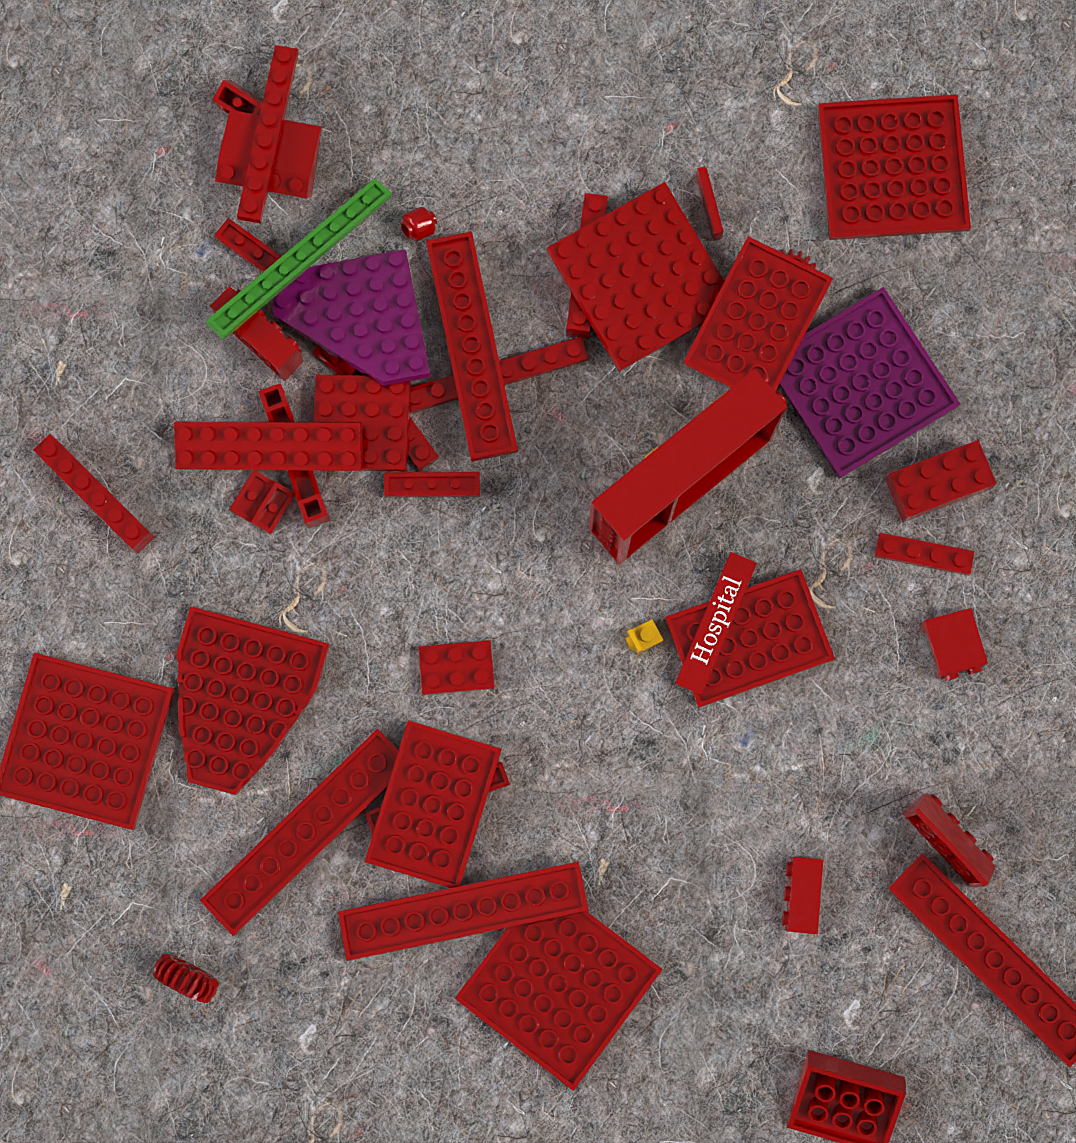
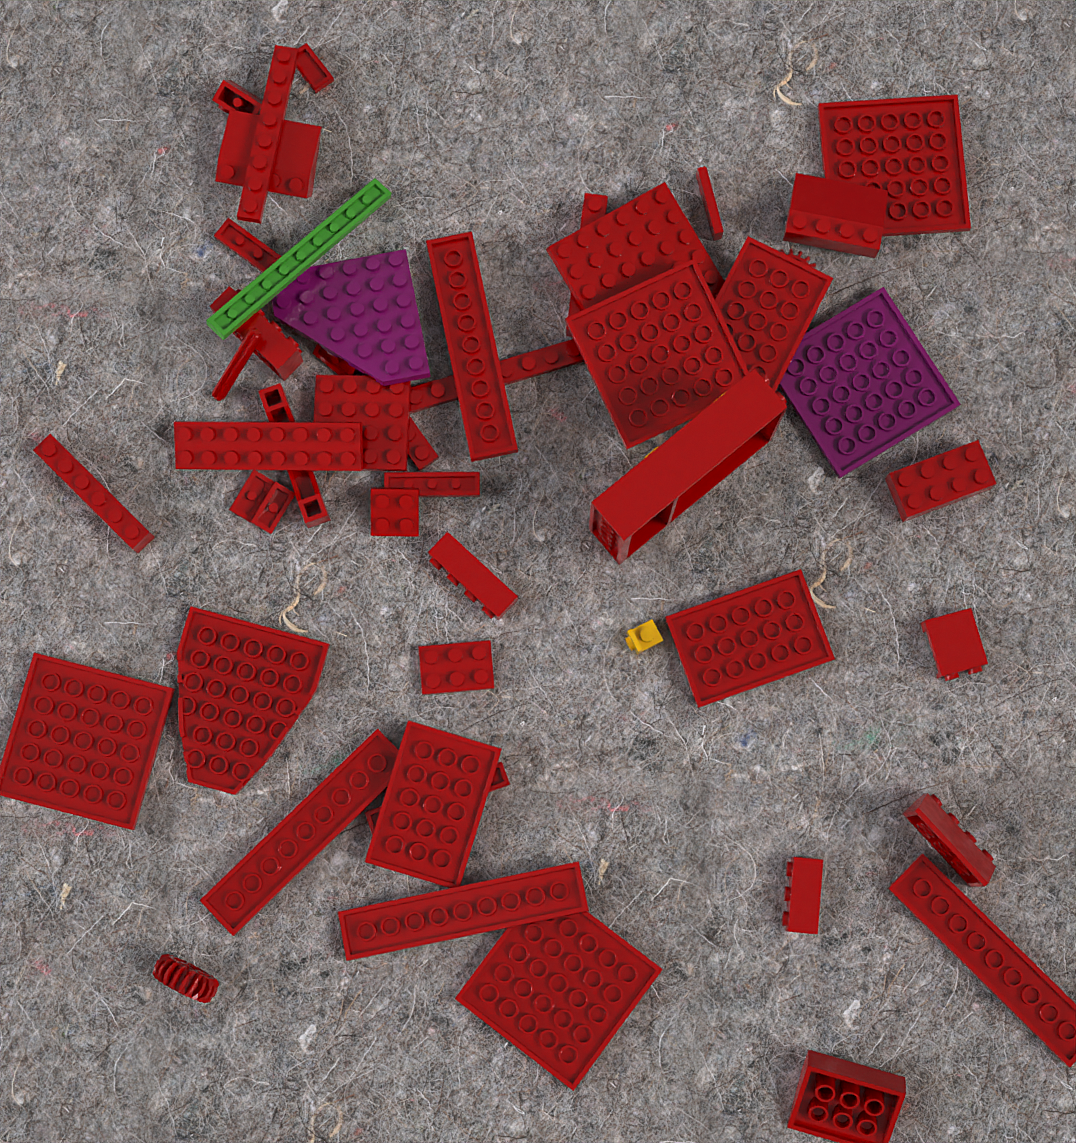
red head [401,207,437,241] -> none
red sticker [675,552,757,695] -> none
red plate [874,533,975,576] -> none
none -> red axle [212,328,262,401]
none -> red tile [296,43,334,93]
none -> red plate [371,487,419,537]
none -> red brick [428,531,518,620]
none -> red plate [565,258,749,450]
none -> red slope [783,173,888,258]

